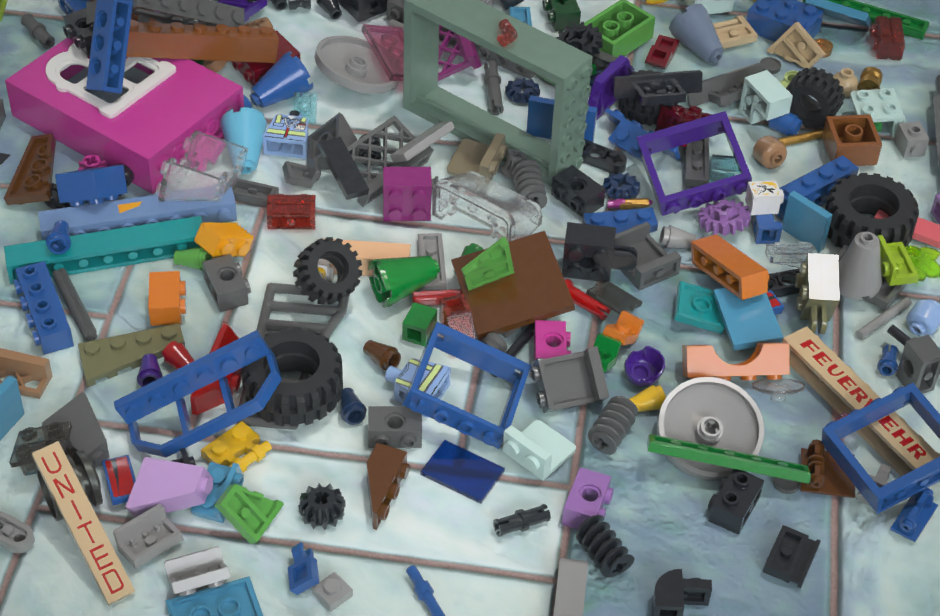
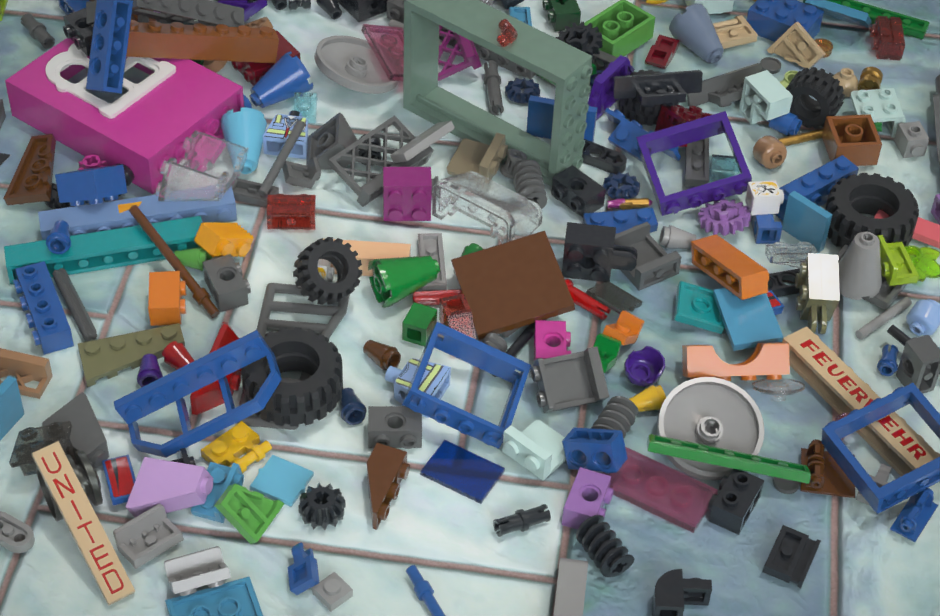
black tile [318,137,369,200] -> none
bright green wing [461,237,514,291] -> none
none -> reddish brown bar [129,205,220,318]
none -> medium azure piece [250,455,314,507]
none -> dark grey bar [258,121,305,197]
none -> blue brick [562,427,628,474]
none -> clear pink tile [602,447,718,533]

